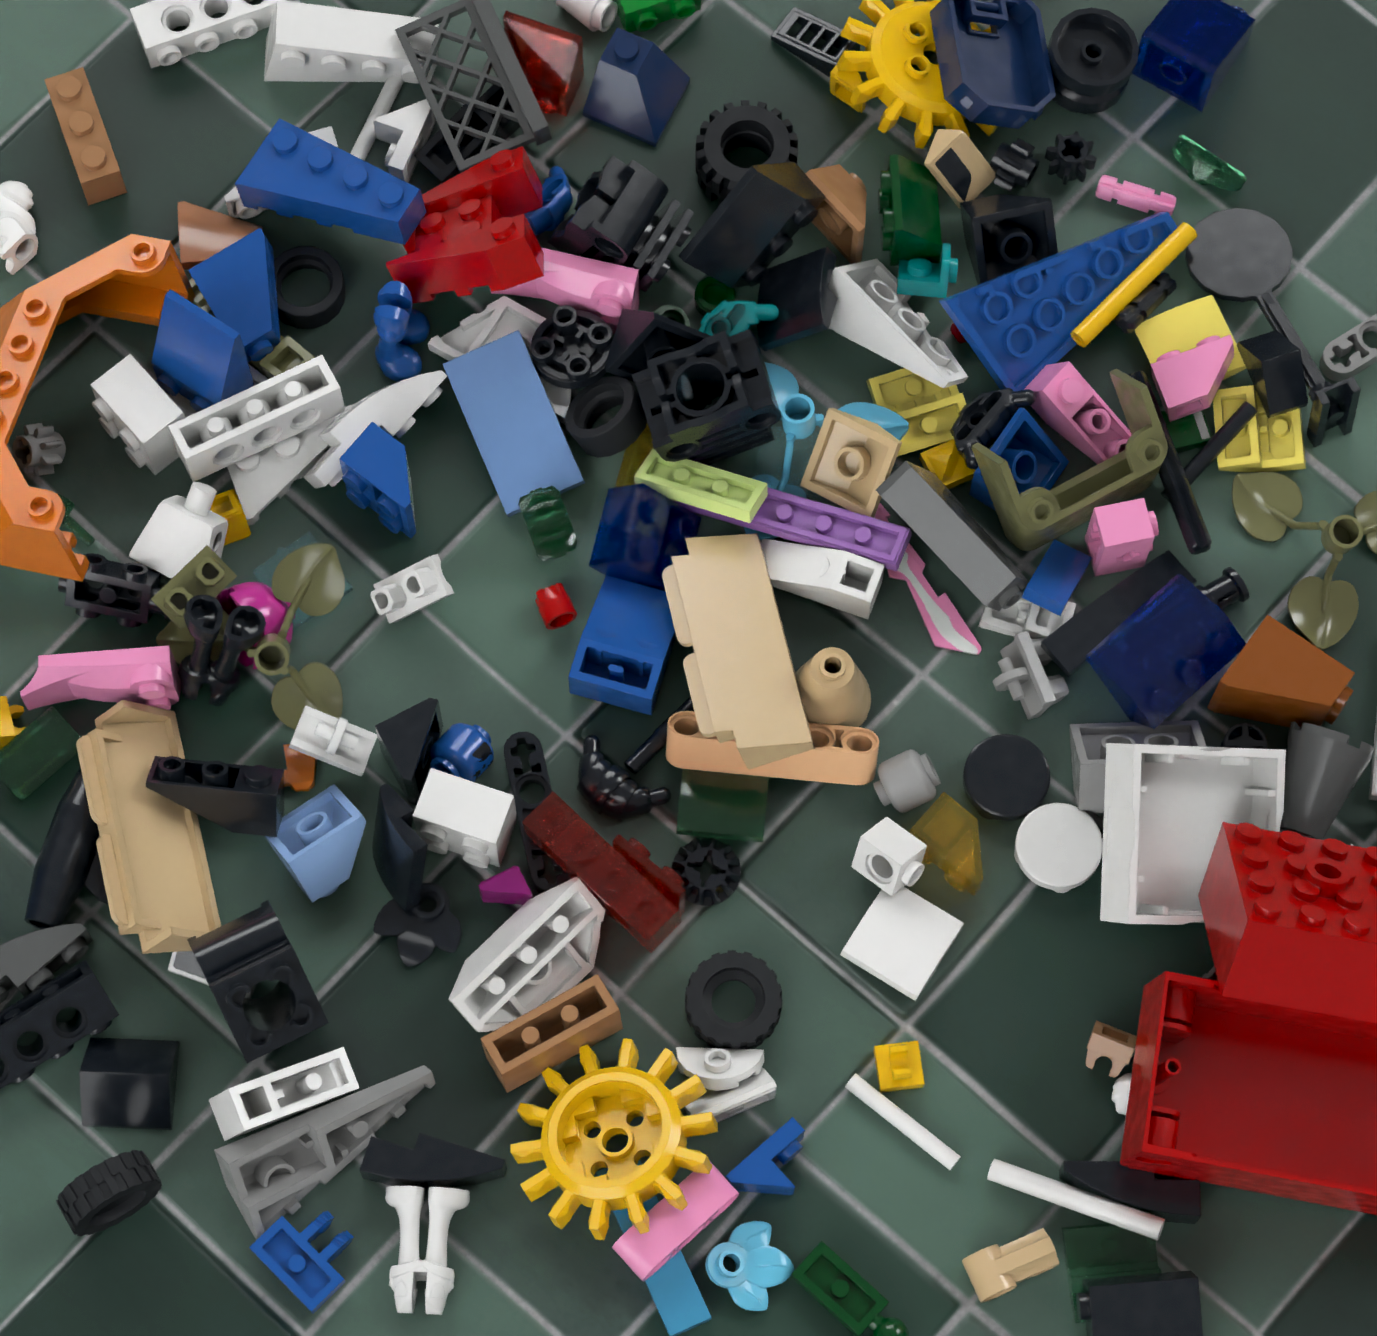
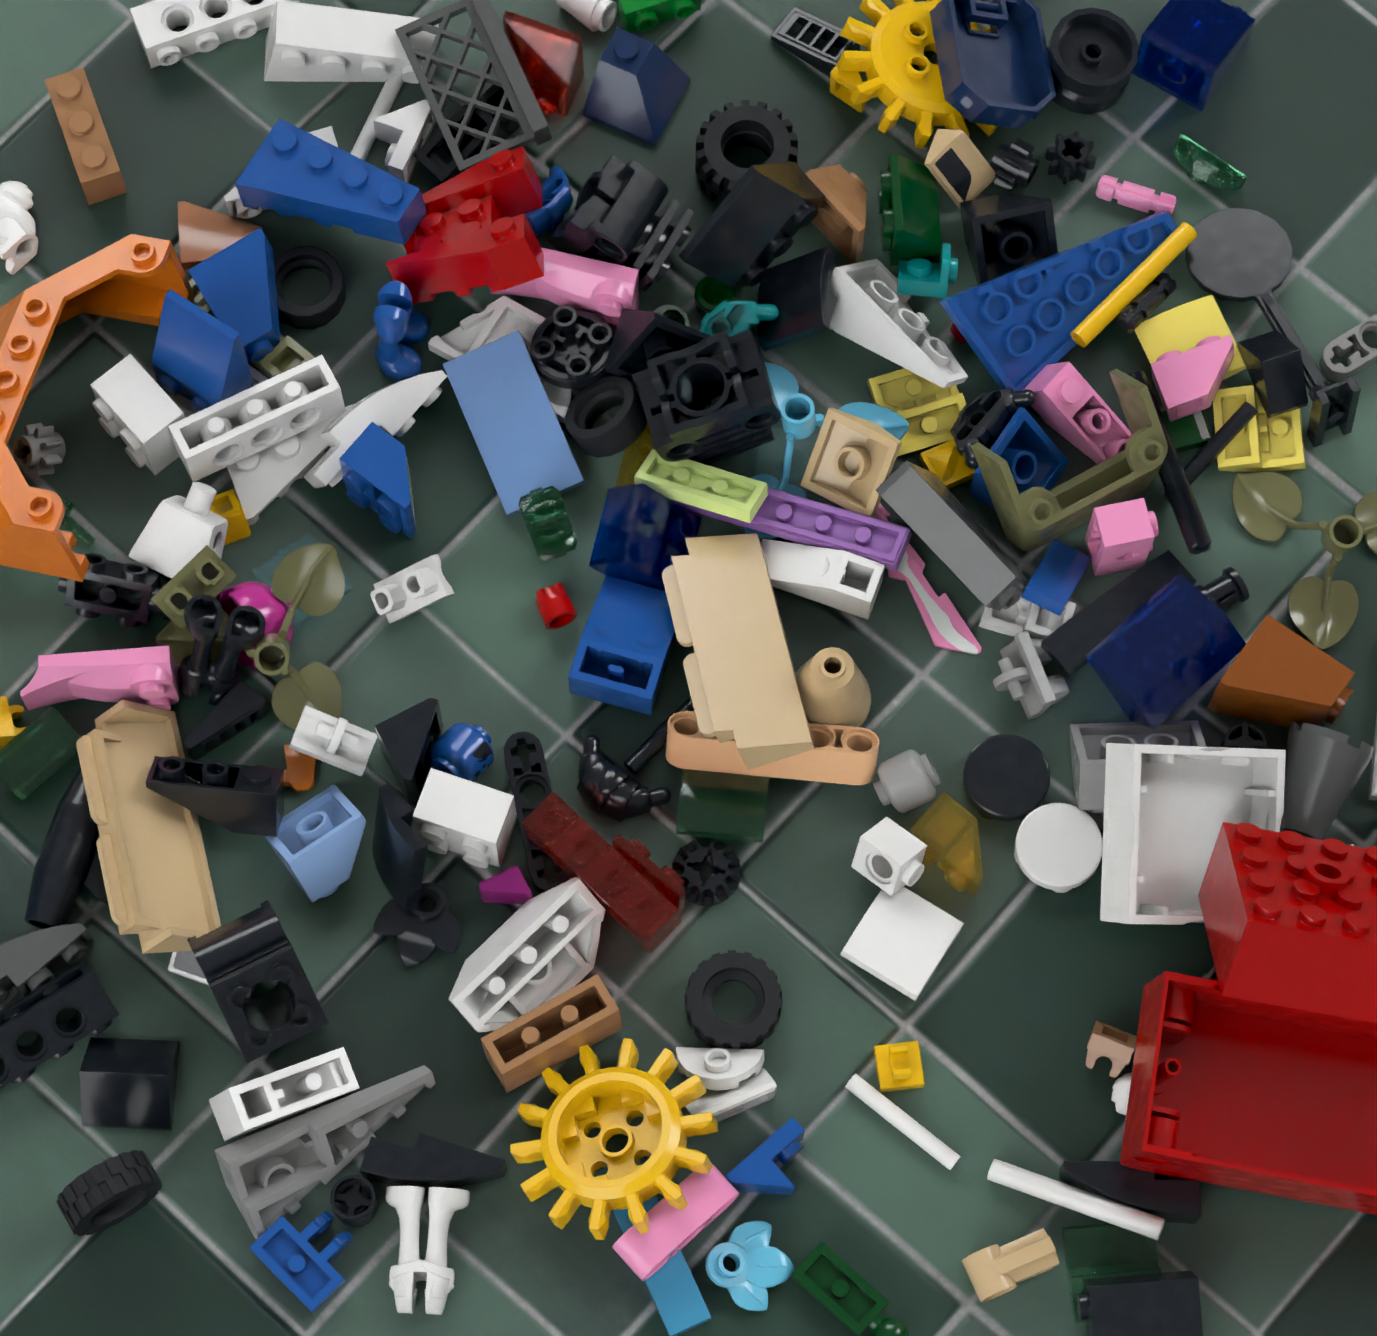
none -> black slope [184,680,270,760]
none -> black wheel [330,1175,379,1227]

